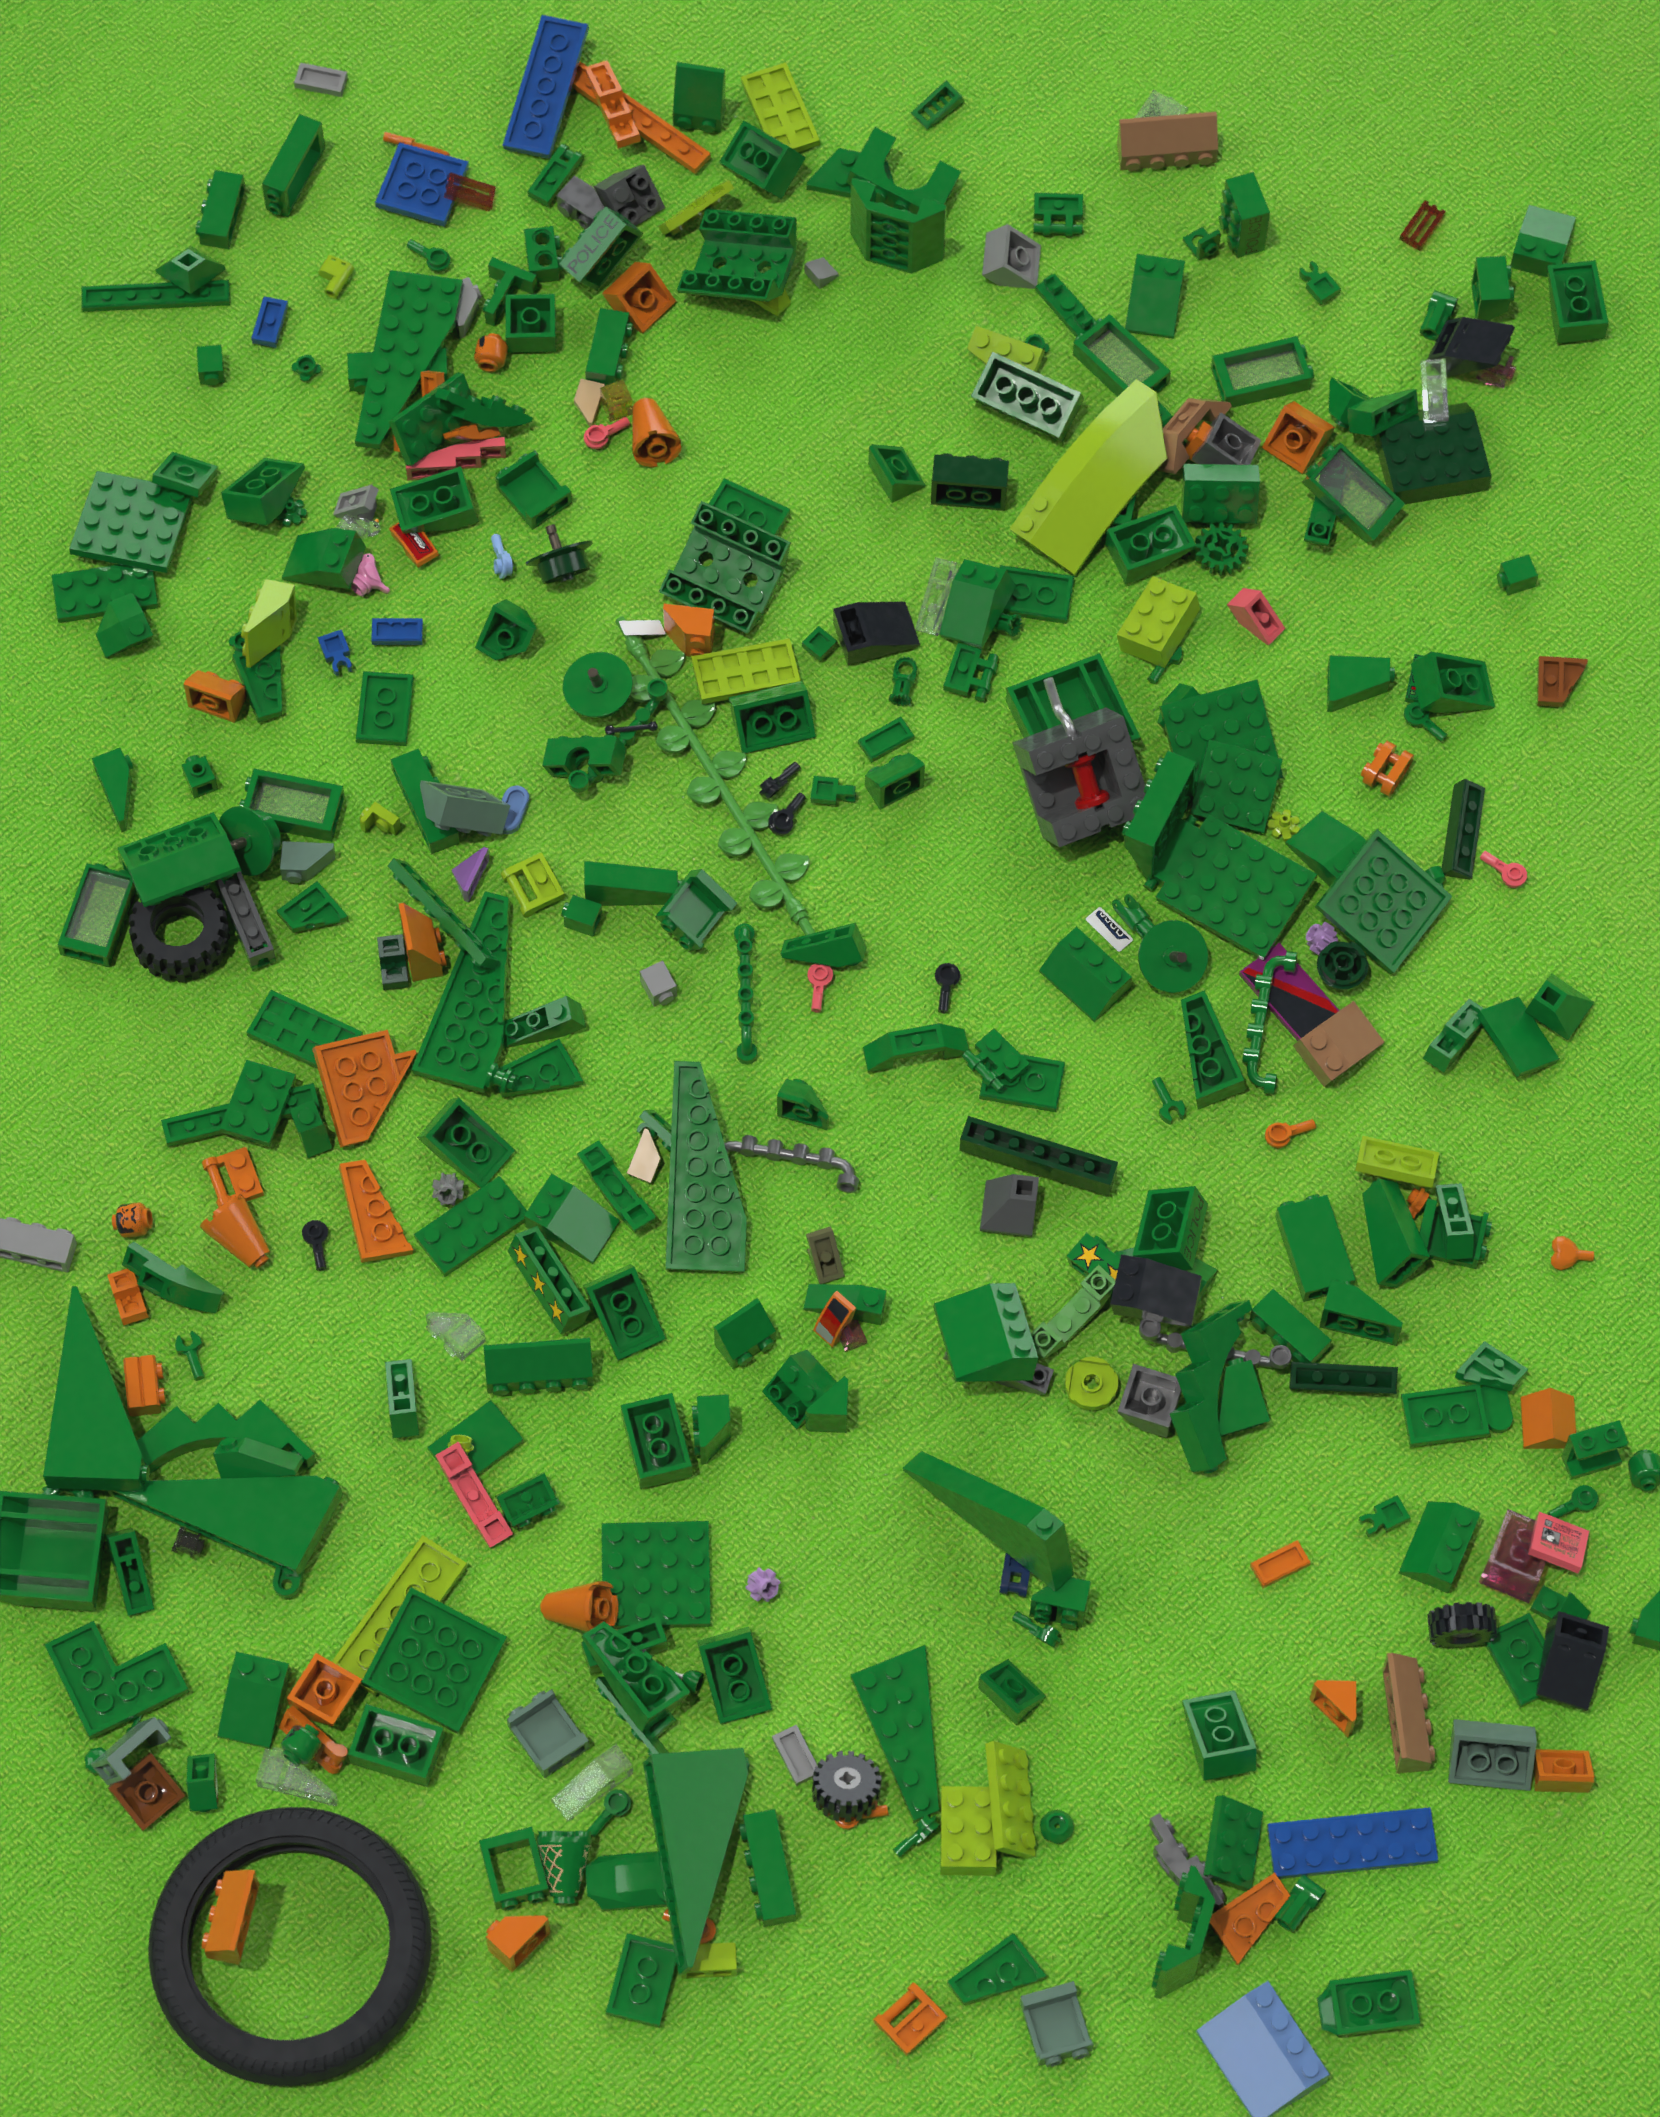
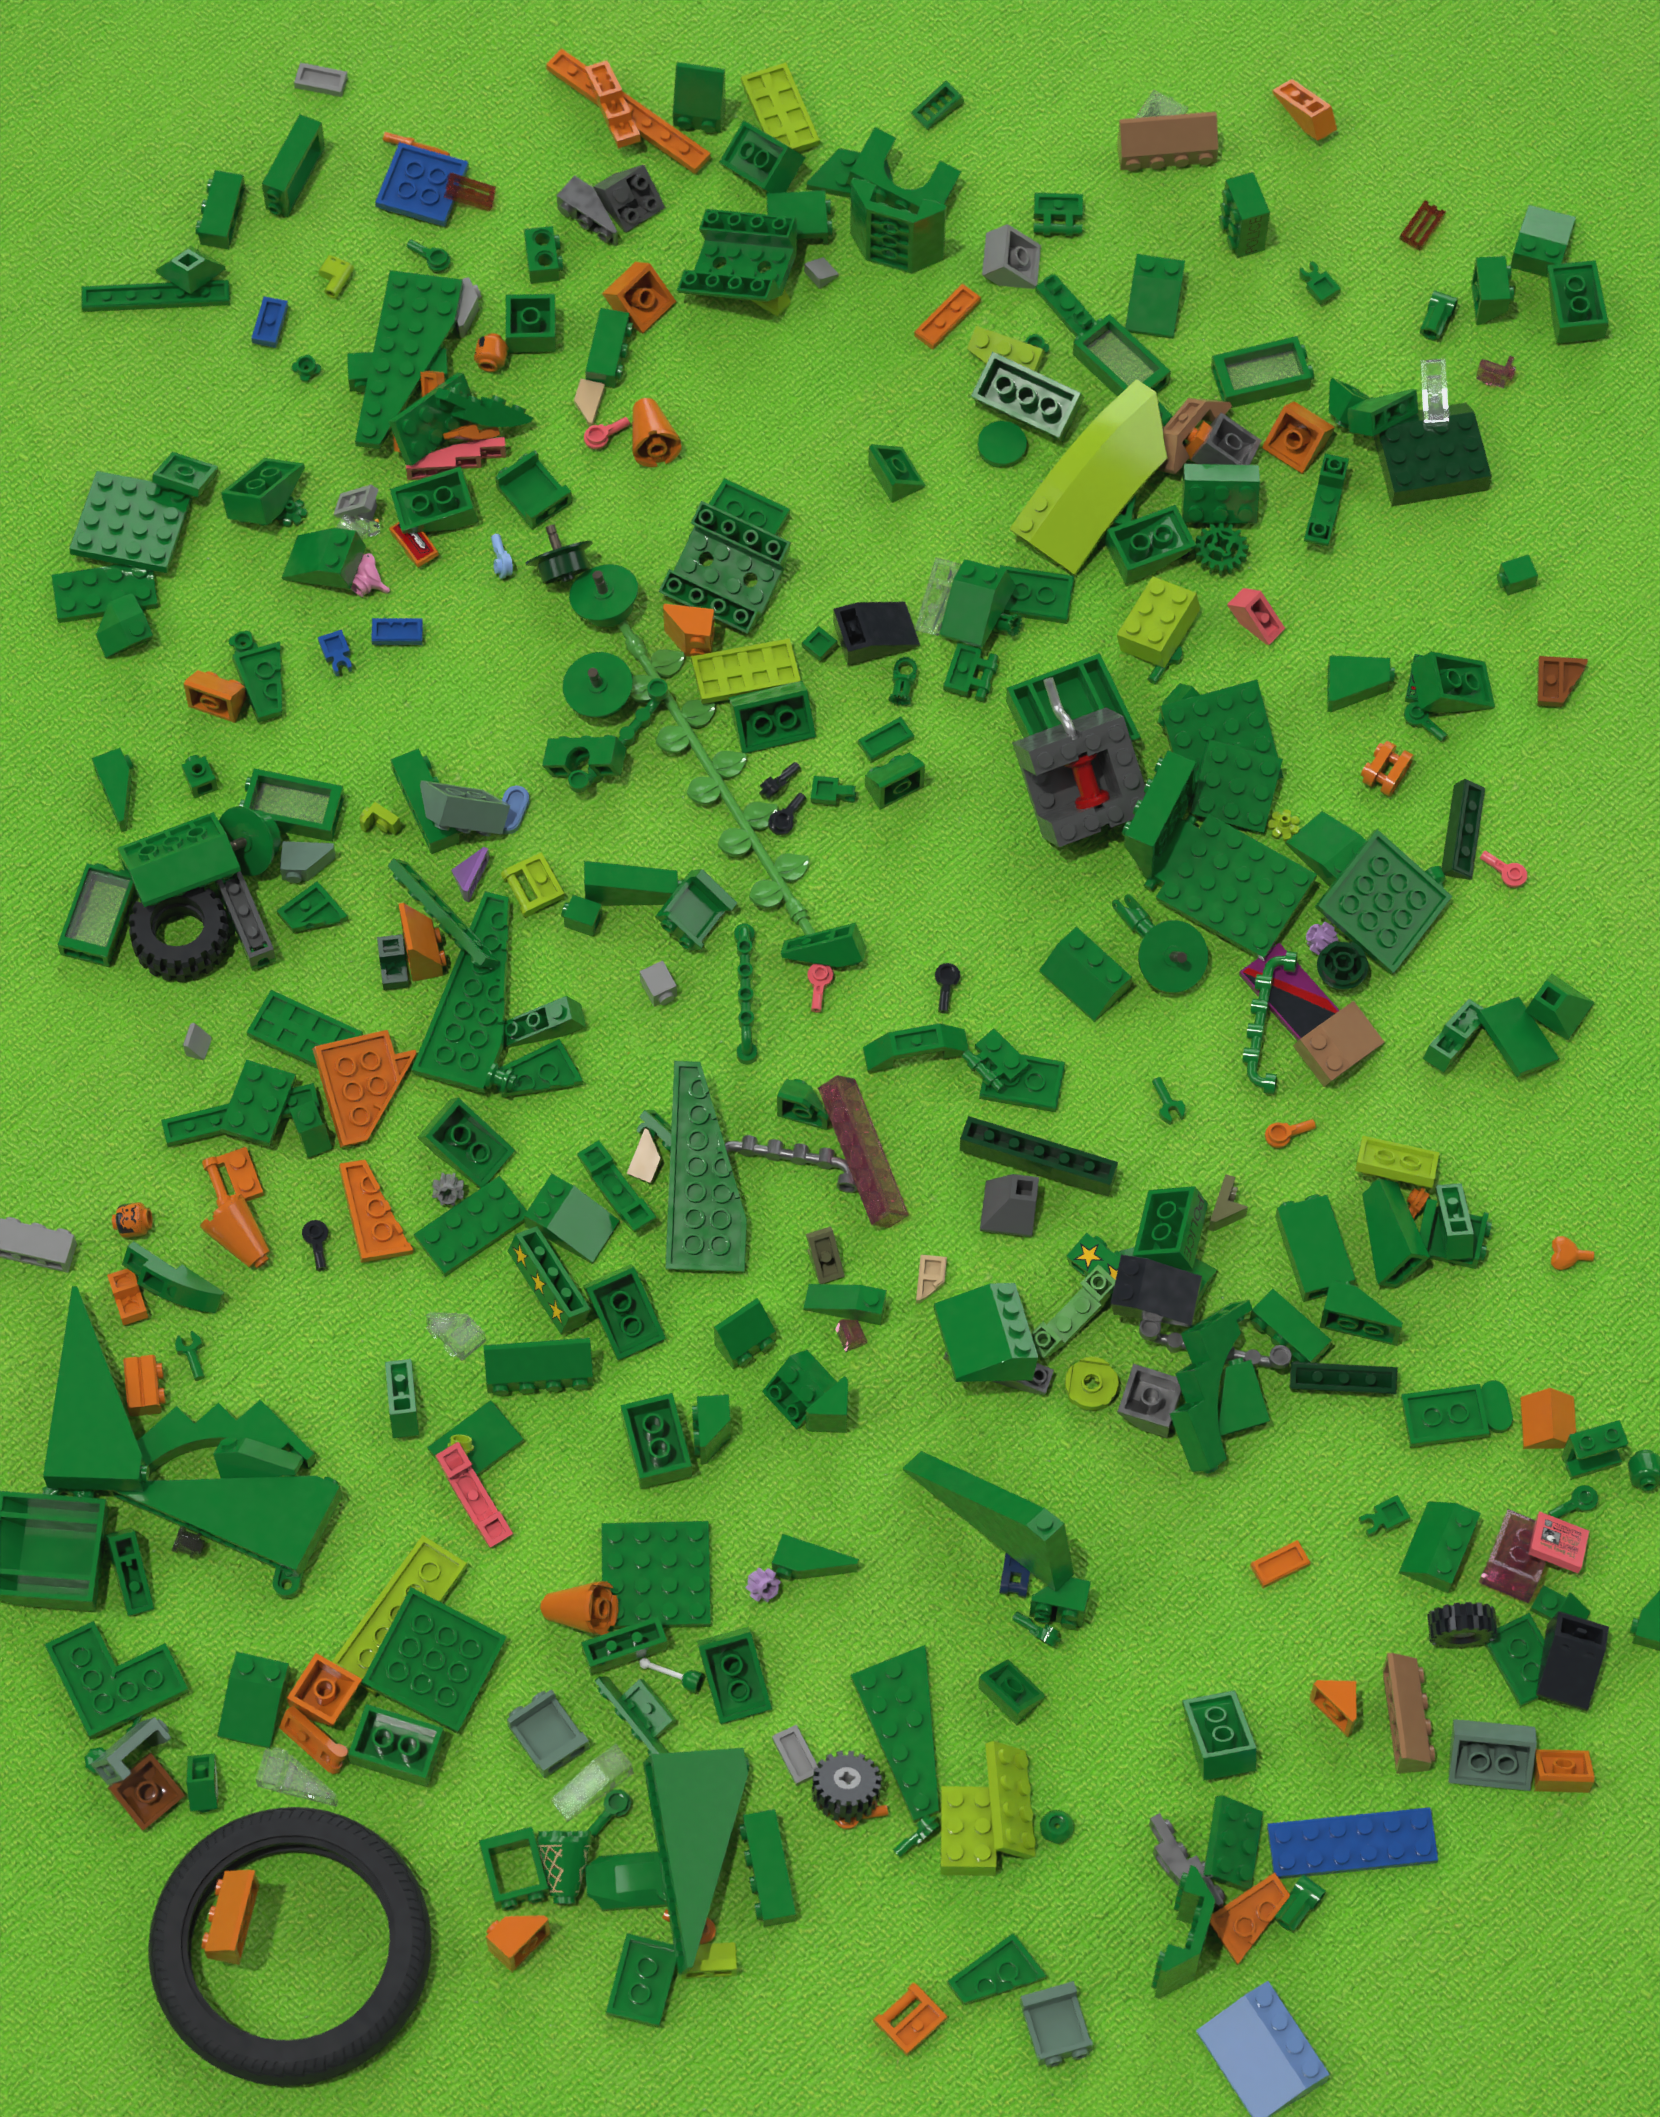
green brick [197,345,225,386] -> none
lime slope [241,579,297,668] -> none
green head [281,1724,322,1766] -> none
green tile [356,671,414,746] -> none
green slope [475,599,537,660] -> none
green bracket [483,257,538,327] -> none
green bracket [495,1472,560,1528] -> none
blue plate [503,15,589,159] -> none
green plate [527,143,584,207] -> none
green brick [559,206,643,291] -> none
green wedge [582,1622,690,1733] -> none
clear yellow brick [600,380,633,422] -> none
black hinge [605,721,658,735] -> none
white sticker [619,620,665,635] -> none
lime wing [658,180,734,235] -> none
slope [813,1291,856,1347] -> none
dark green brick [931,453,1009,511] -> none
white sticker [1086,907,1133,952] -> none
green wedge [1181,990,1246,1110] -> none
green bracket [1183,227,1221,261] -> none
window [1302,443,1405,543] -> none
green slope [1317,1969,1421,2036] -> none
black slope [1427,317,1515,377] -> none
green wing [1455,1341,1528,1391] -> none
none -> light grey slope [183,1023,211,1060]
none -> green piece [569,564,639,627]
none -> green panel [767,190,833,245]
none -> green slope [772,1534,859,1580]
none -> brick [818,1075,909,1228]
none -> orange tile [914,283,981,350]
none -> tan tile [916,1255,947,1304]
none -> green tile [977,420,1027,468]
none -> olive slope [1209,1174,1248,1232]
none -> orange slope [1272,79,1337,141]

